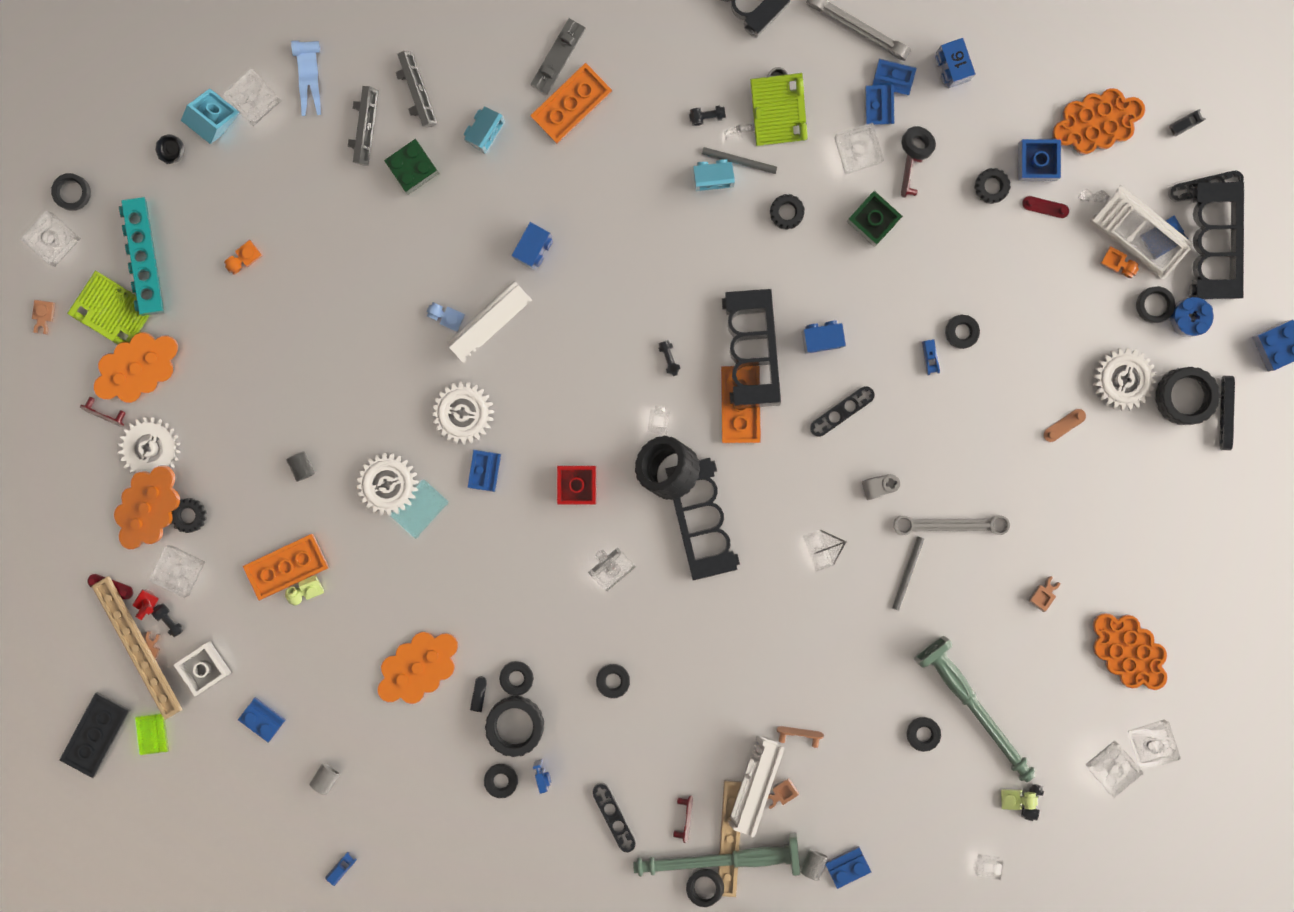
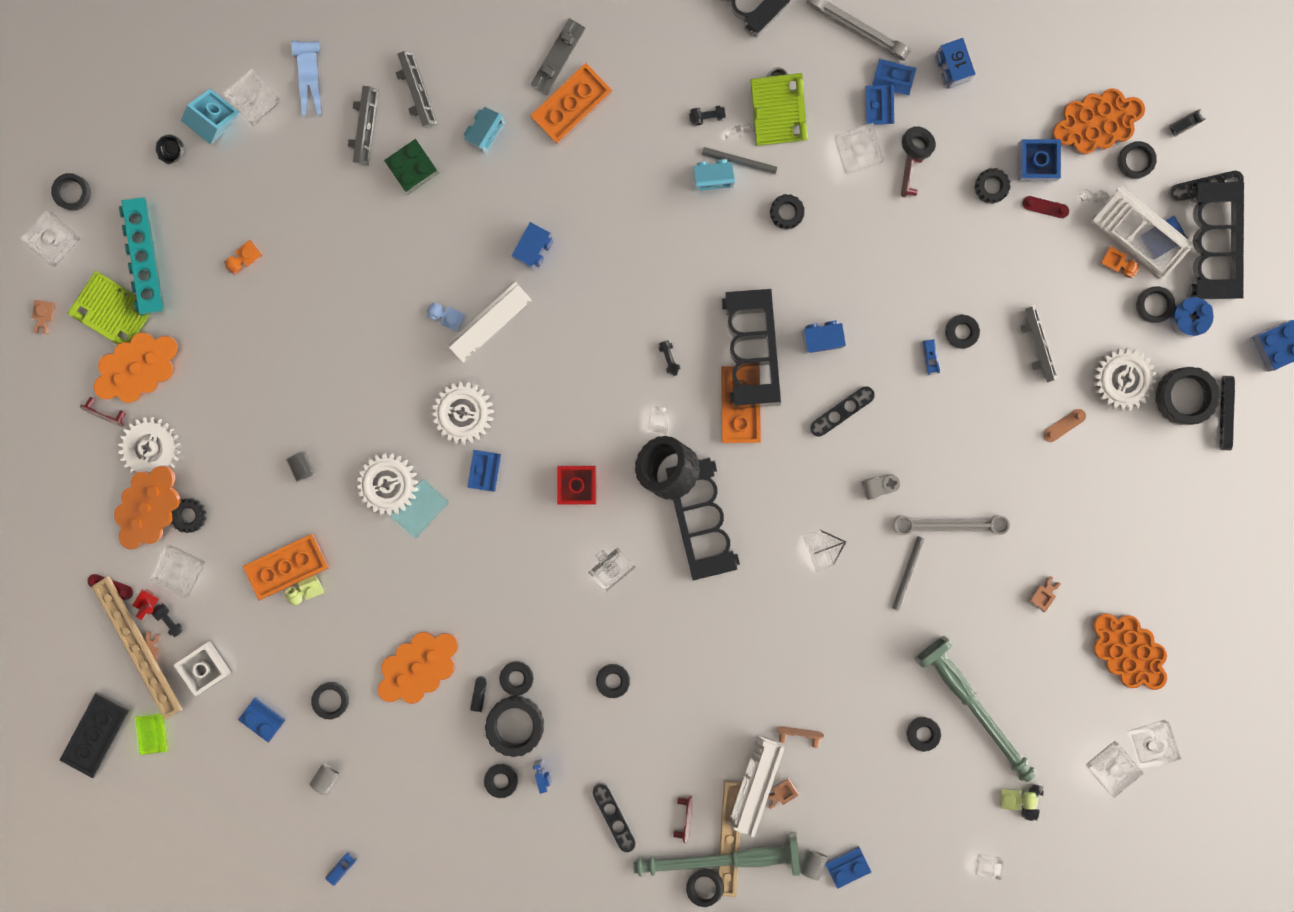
dark green brick [846,190,903,247] -> none
none -> black tyre [311,682,349,720]
none -> dark grey hinge [1020,306,1058,382]
none -> black tyre [1118,141,1157,179]

